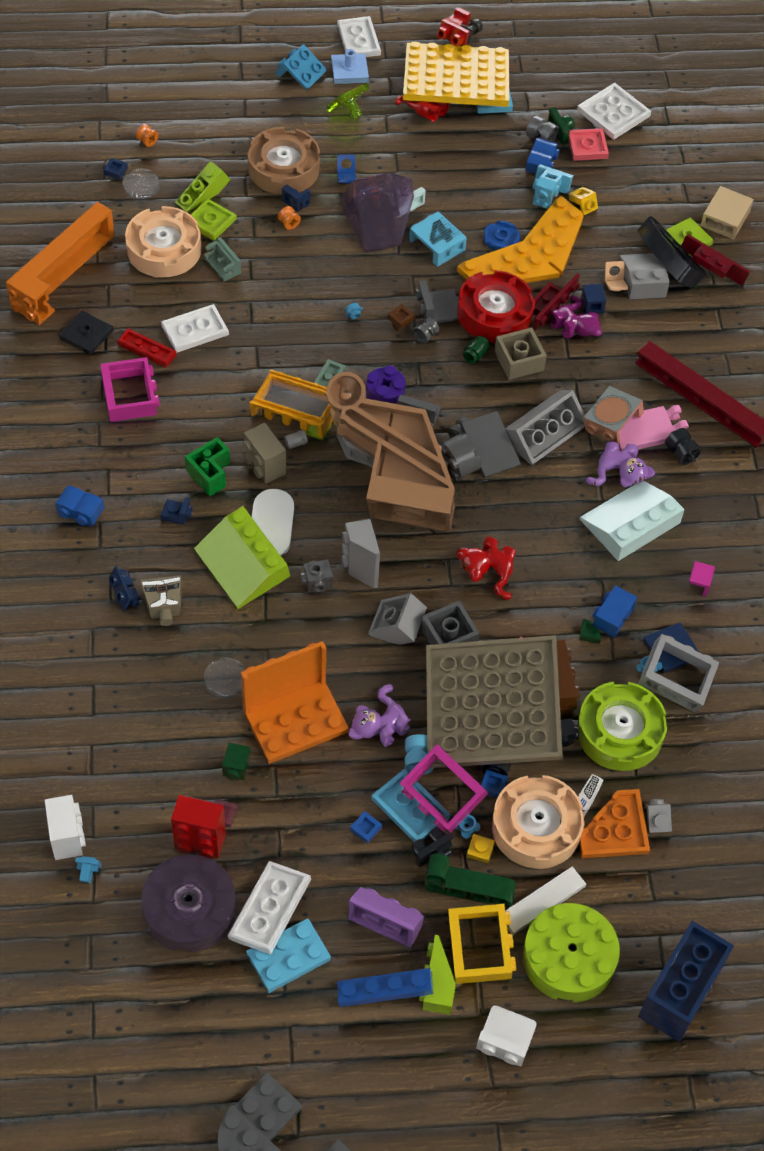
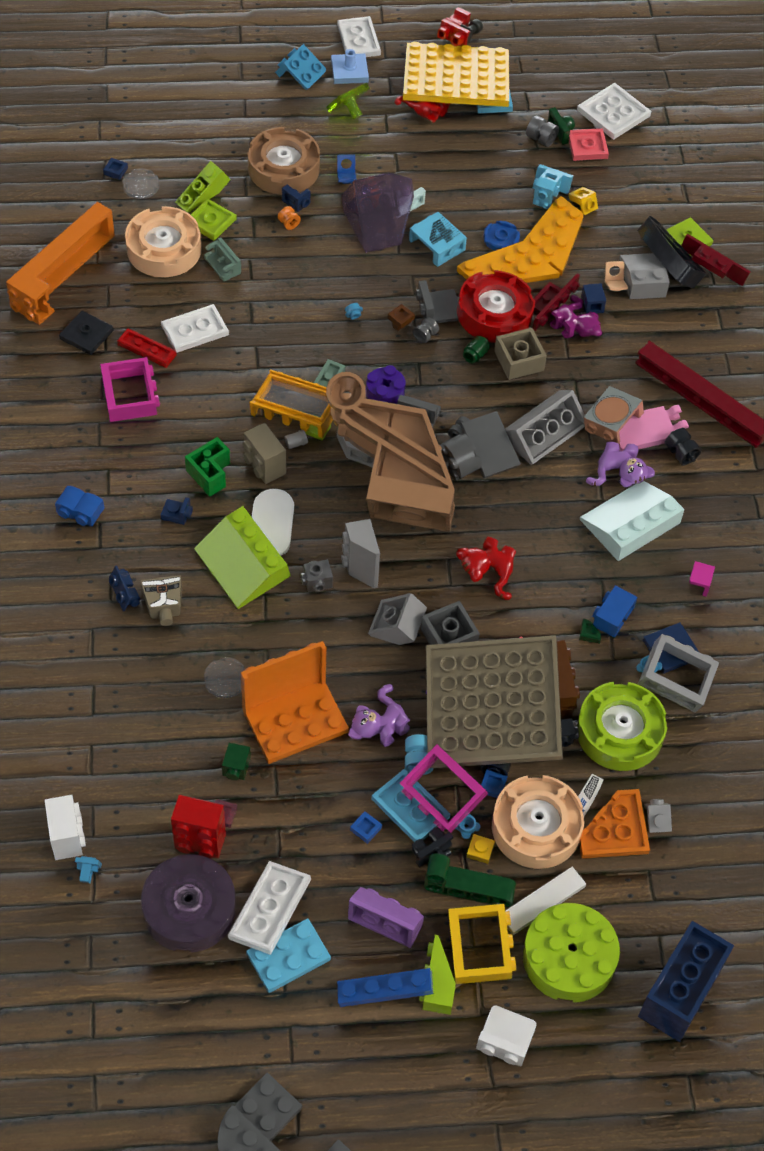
orange wheel [136,124,159,147] -> none
blue brick [525,138,560,174] -> none
tan brick [701,186,754,239] -> none

